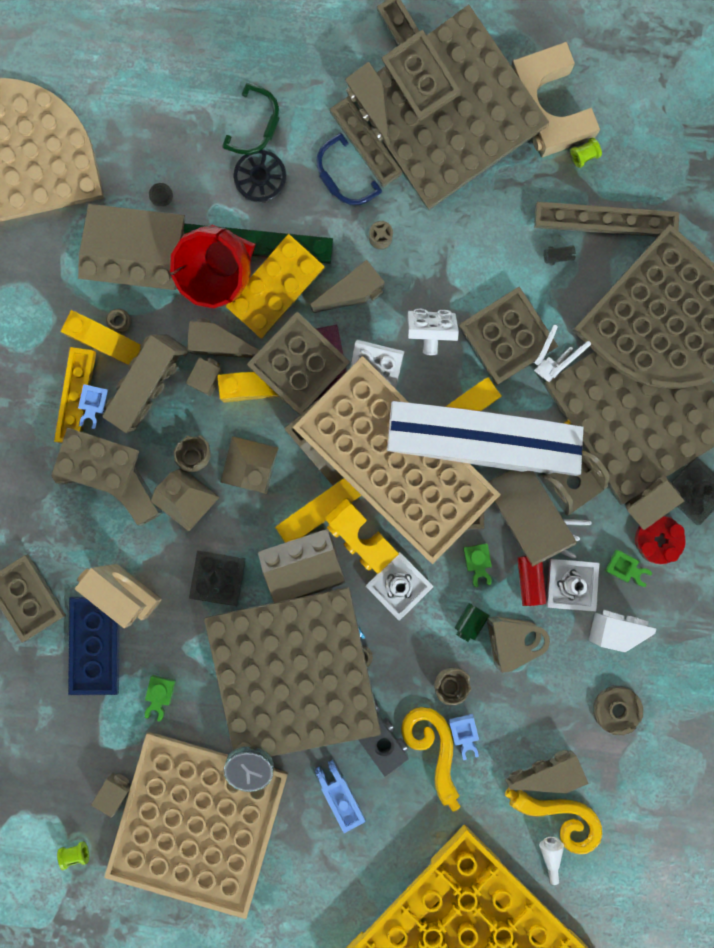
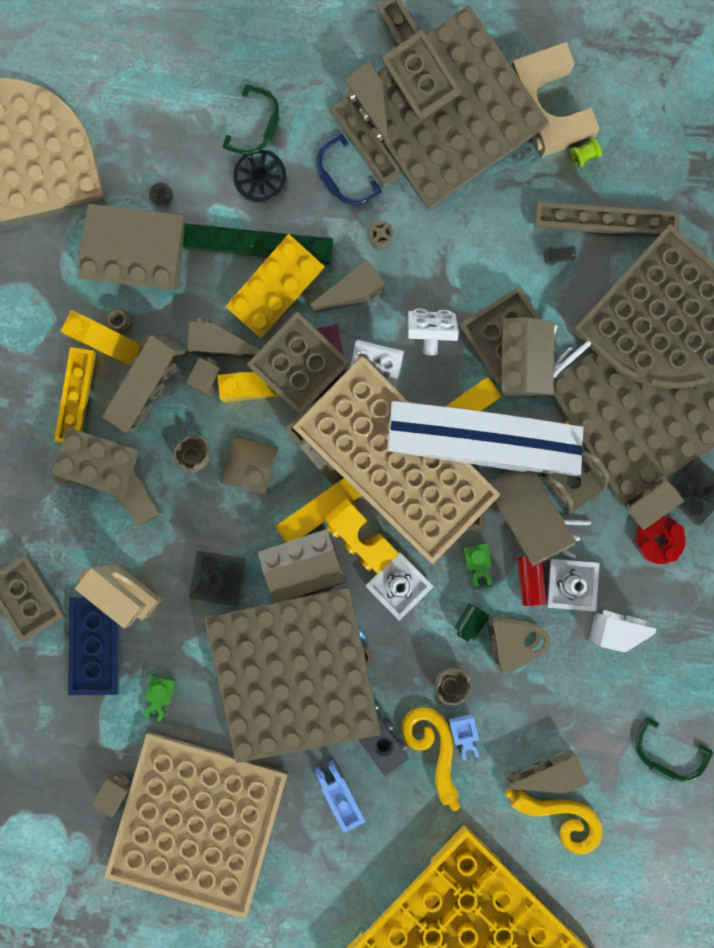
lime bush [57,841,89,870] -> none
light blue plate [78,384,108,429] -> none
dark tan slope [151,468,219,531] -> none
red plate [170,224,256,309] -> none
tile [224,747,274,792] -> none
white cone [539,837,564,885] -> none
dark tan tile [593,686,643,735] -> none
bright green plate [605,550,652,587] -> none
none -> dark tan slope [502,318,555,396]
none -> dark green piece [636,717,713,782]

